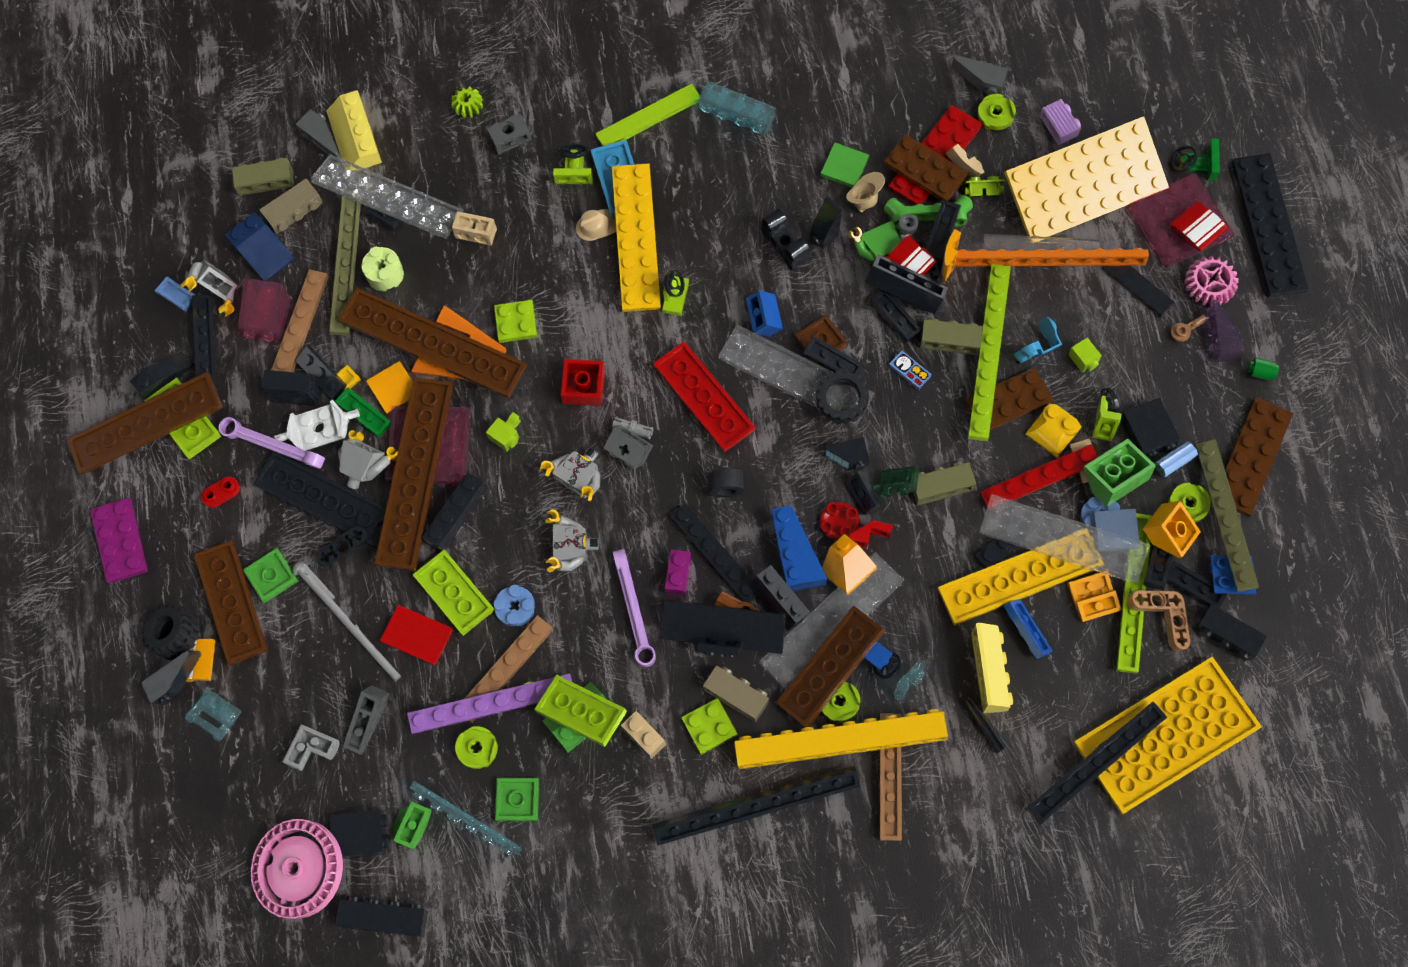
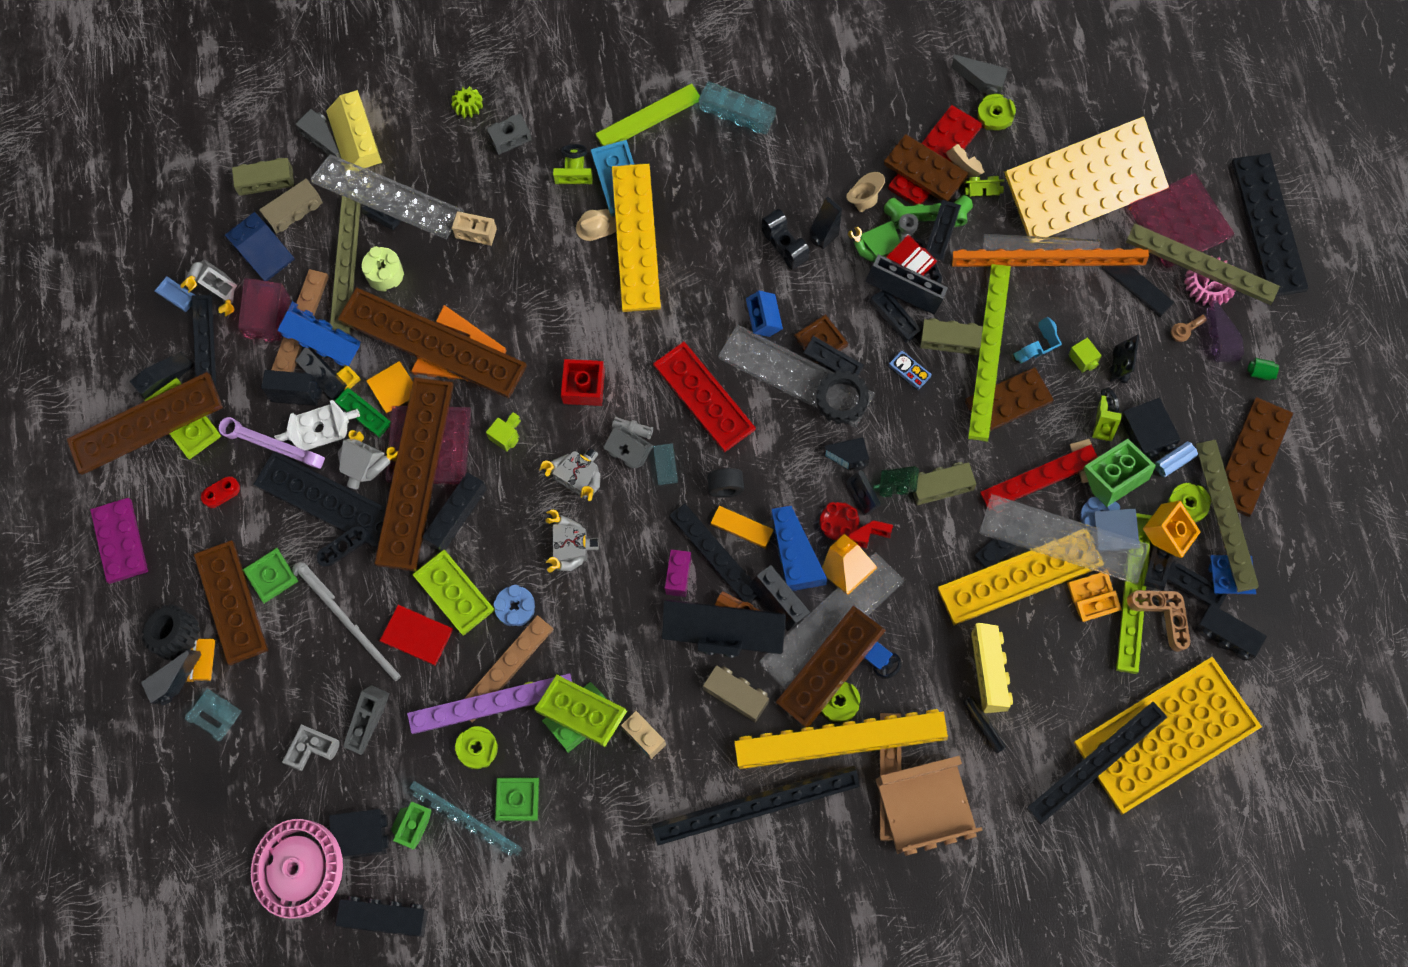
lime plate [494,300,538,343] -> none
lavender piece [613,549,656,667] -> none
lime piece [662,270,689,316] -> none
lime plate [681,698,738,755] -> none
bright green tile [821,143,869,188] -> none
clear light blue plate [893,660,926,701] -> none
light orange slope [941,229,961,283] -> none
blue plate [1004,599,1052,659] -> none
yellow slope [1025,403,1082,458] -> none
lavender brick [1040,99,1081,145] -> none
red slope [1170,201,1227,252] -> none
green piece [1171,138,1220,182] -> none
none -> blue wedge [277,301,361,366]
none -> clear light blue tile [653,443,678,485]
none -> light orange tile [711,506,774,549]
none -> medium nougat panel [876,756,982,856]
none -> black hinge [1110,335,1139,383]
none -> olive plate [1126,224,1280,305]

